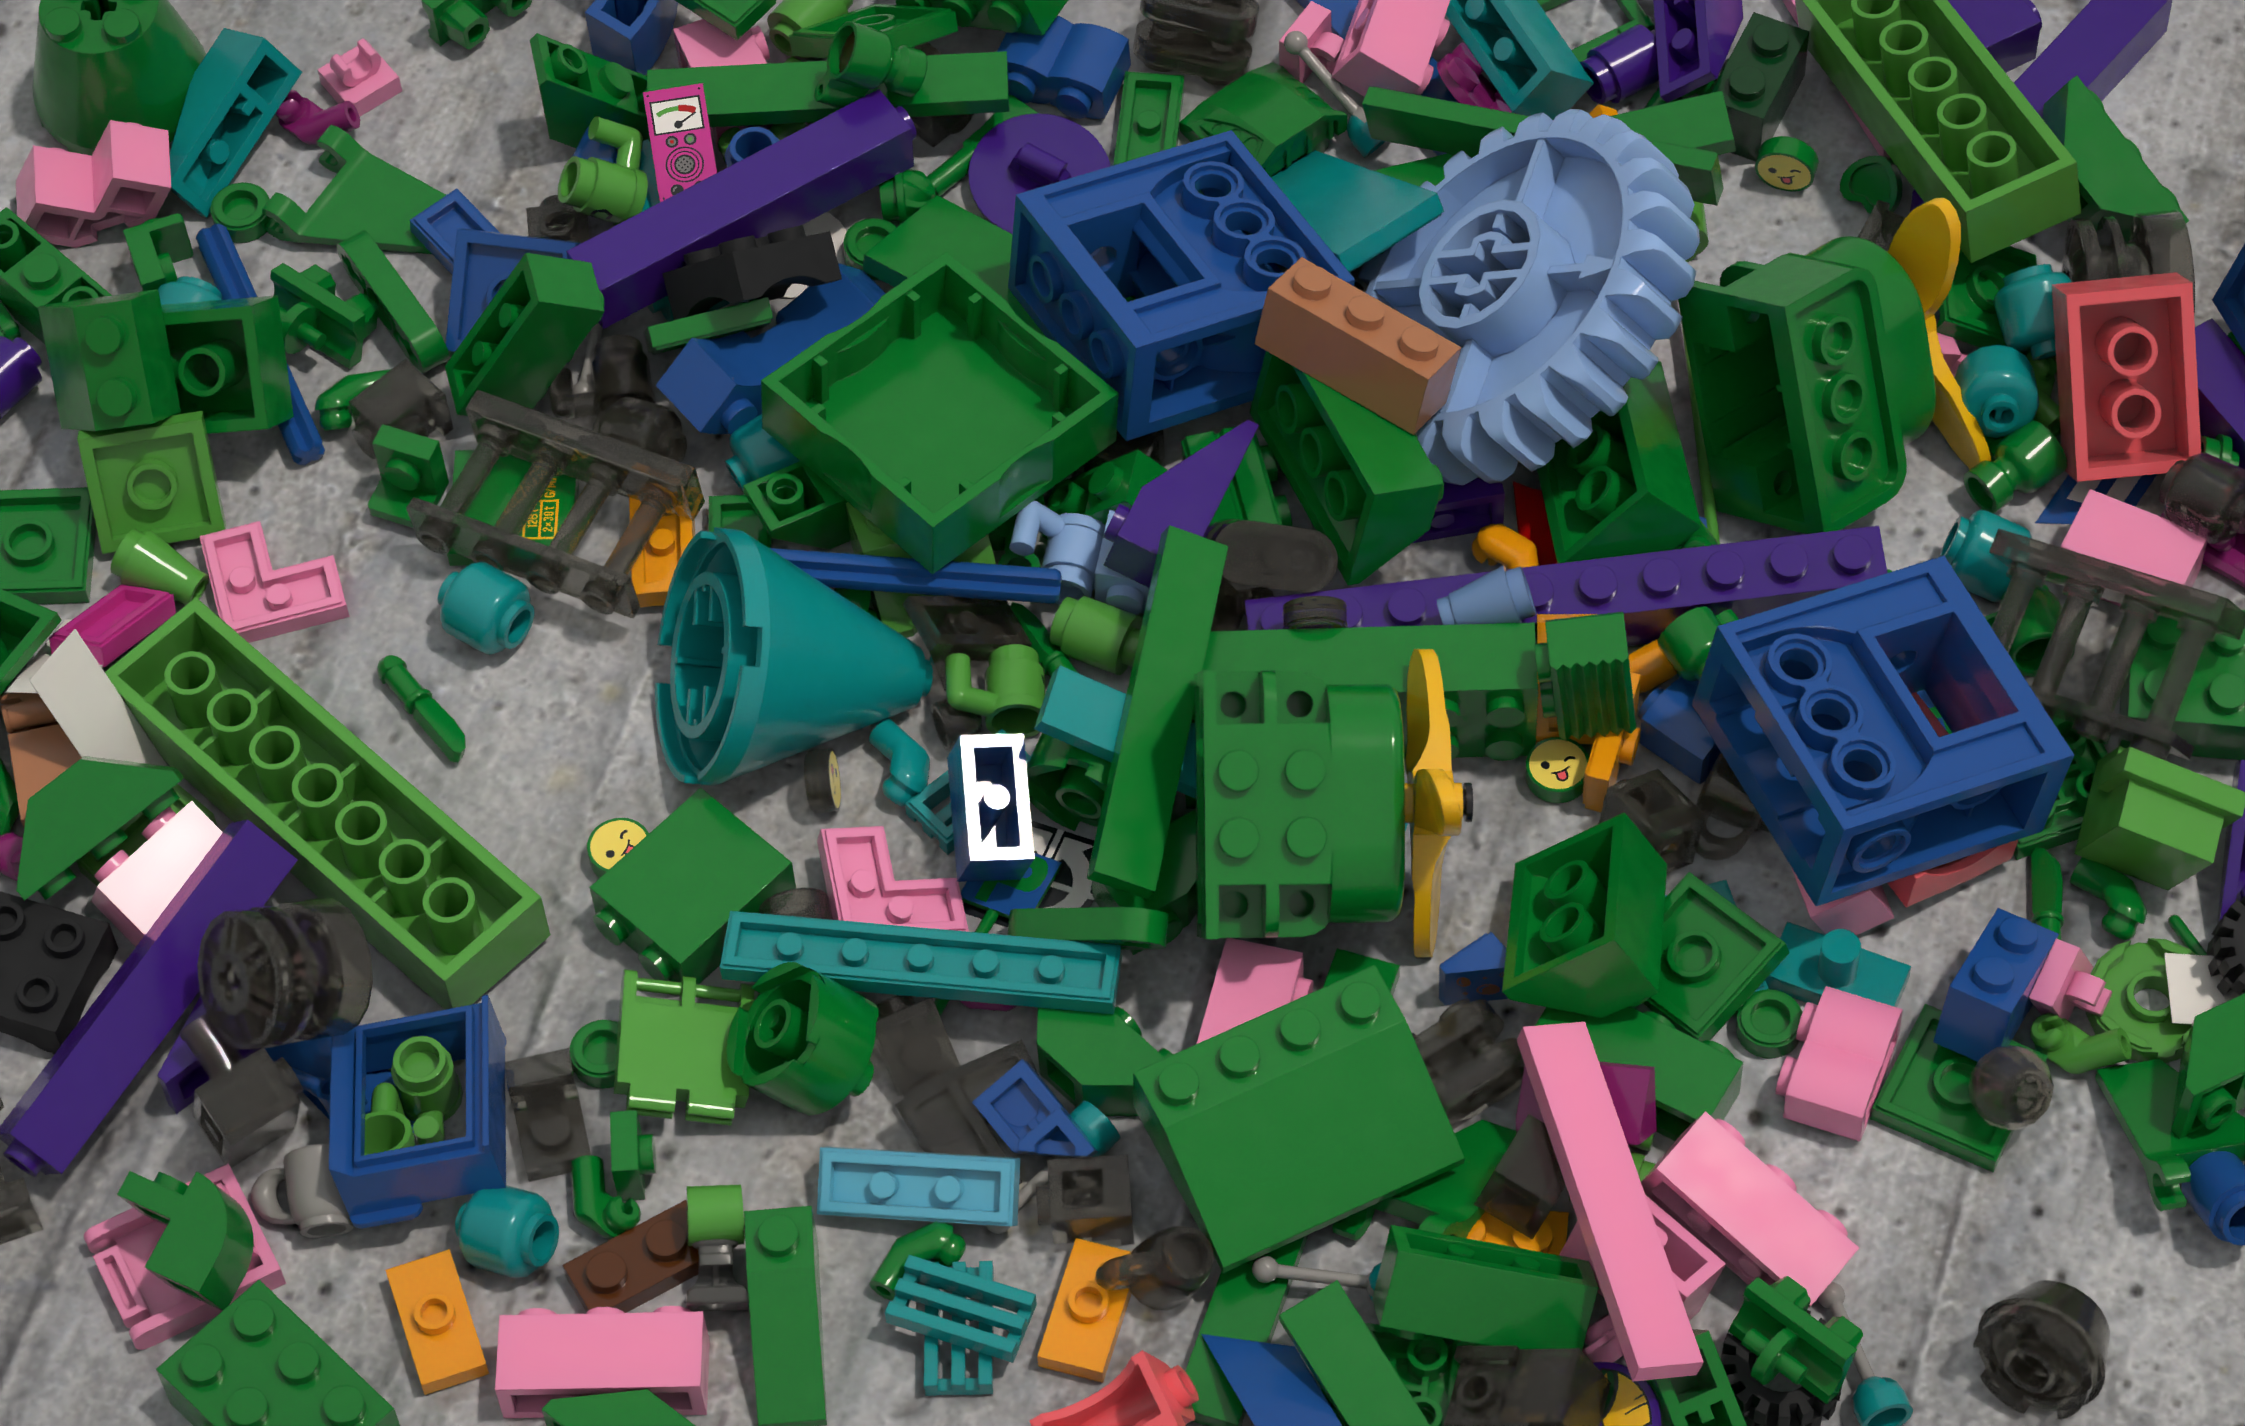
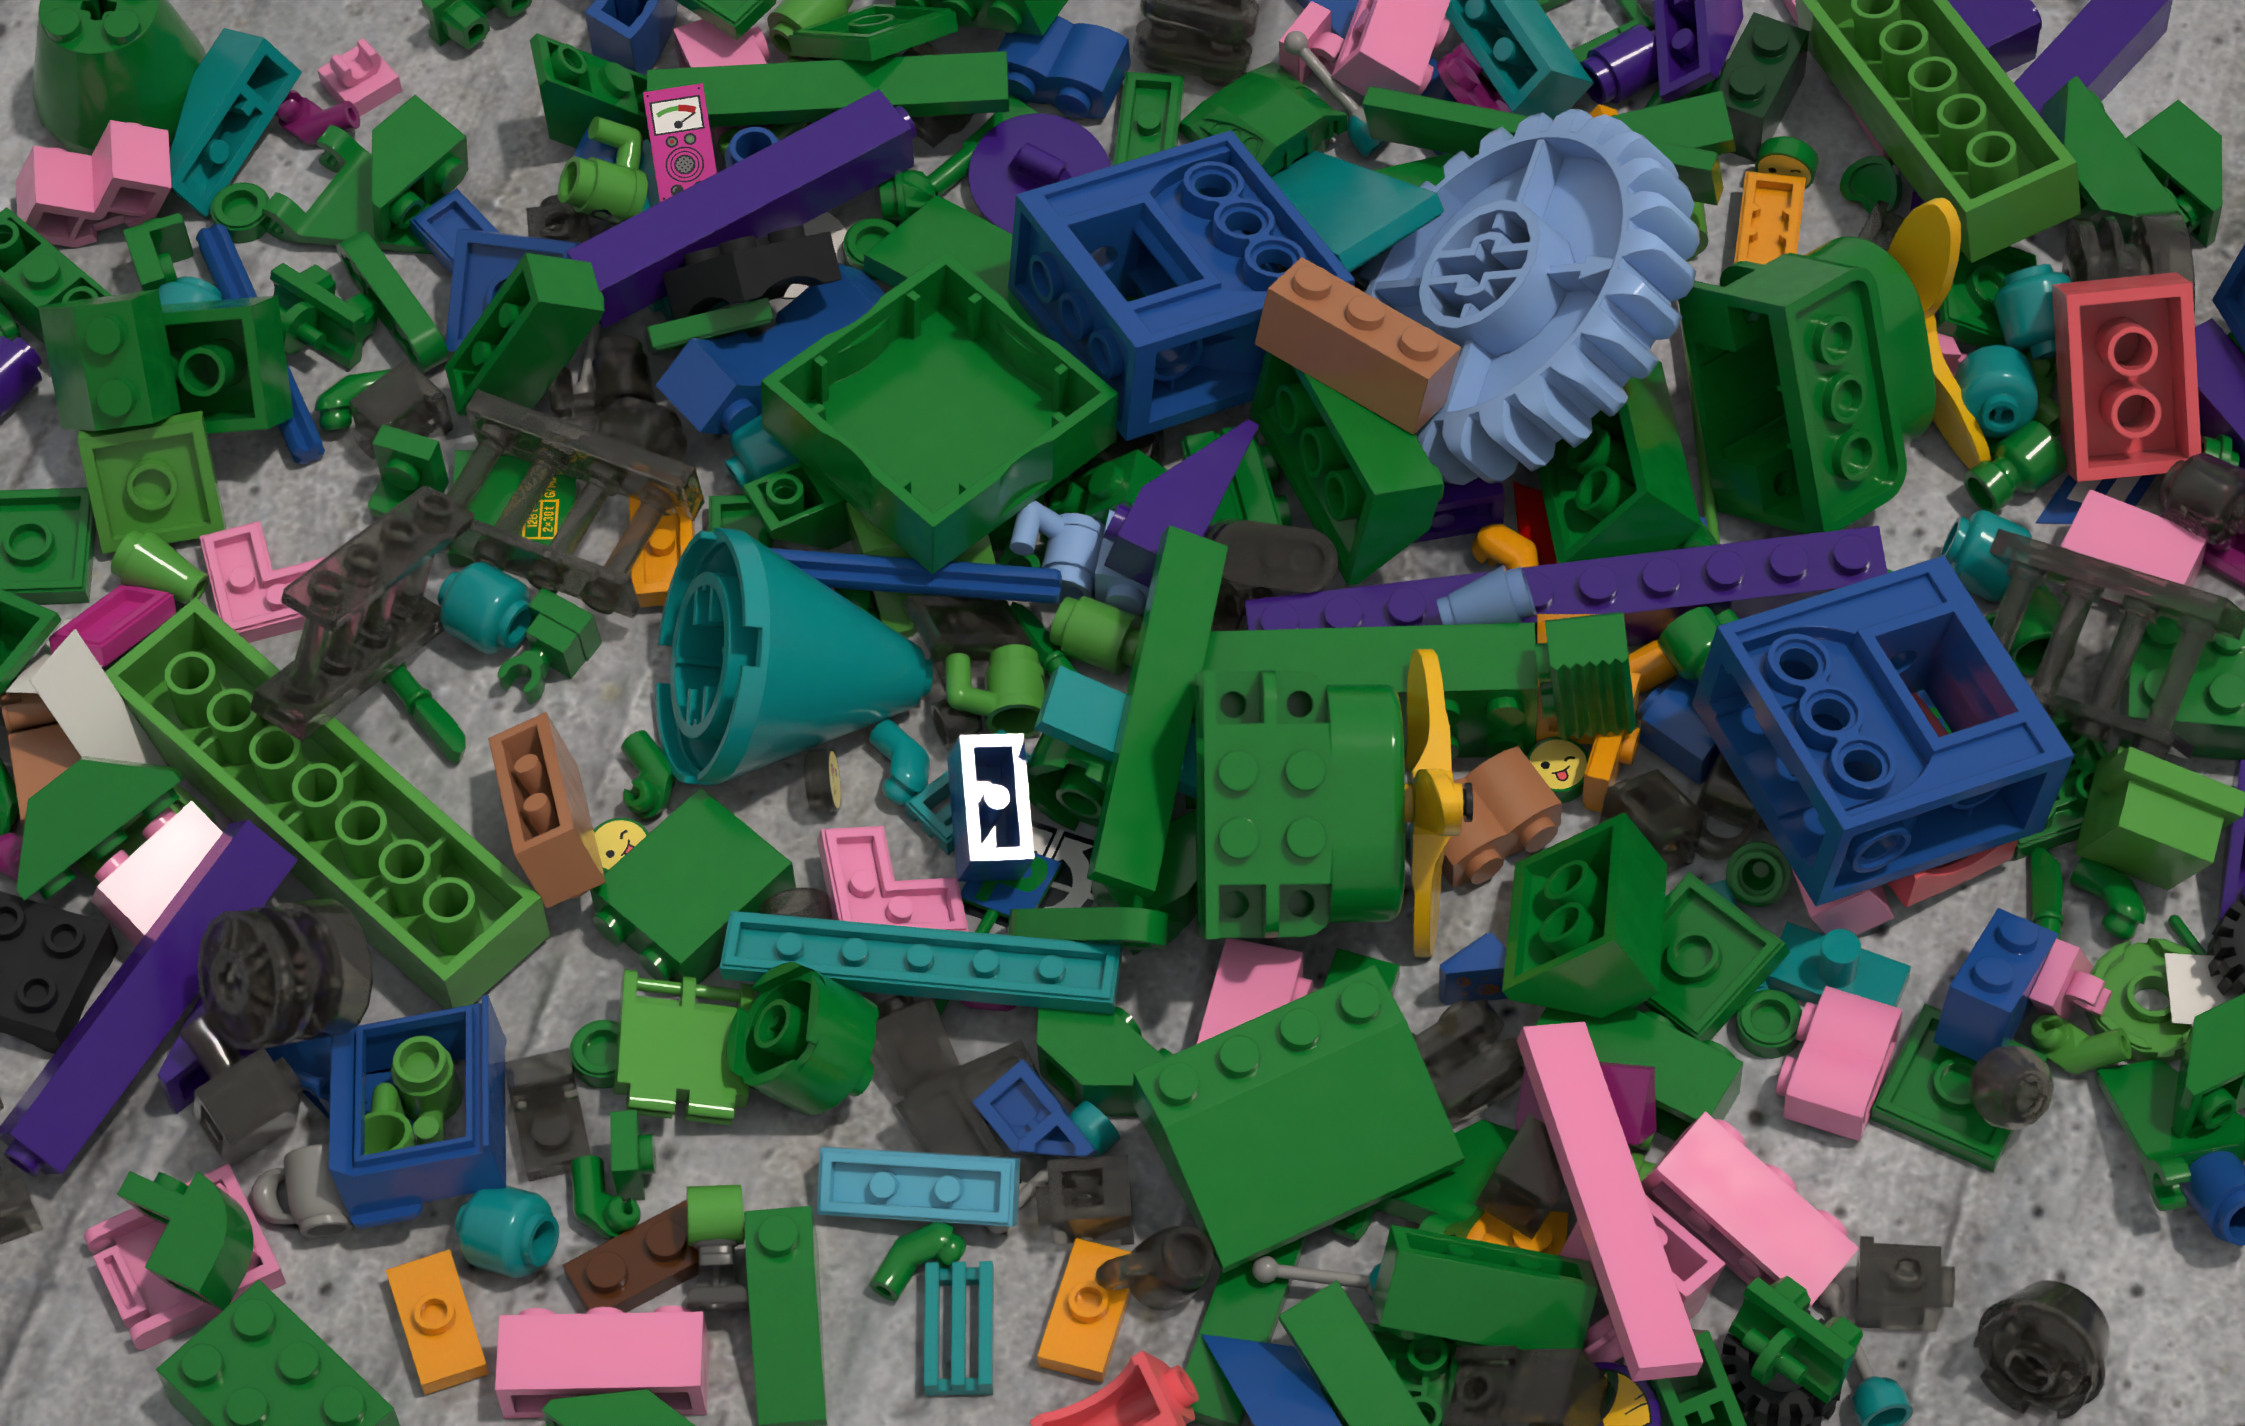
green piece [814,21,928,109] -> none
teal tile [885,1255,1037,1363] -> none
clear smoke tile [1282,596,1348,629] -> none
none -> clear smoke fence [250,486,475,741]
none -> green slope [371,95,469,242]
none -> nougat brick [488,712,606,909]
none -> green piece [497,587,602,704]
none -> green arm [621,730,676,819]
none -> nougat brick [1442,746,1562,888]
none -> green plate [1726,841,1792,907]
none -> light orange plate [1734,171,1806,265]
none -> clear smoke brick [1854,1236,1955,1332]
none -> green slope [2127,99,2223,248]

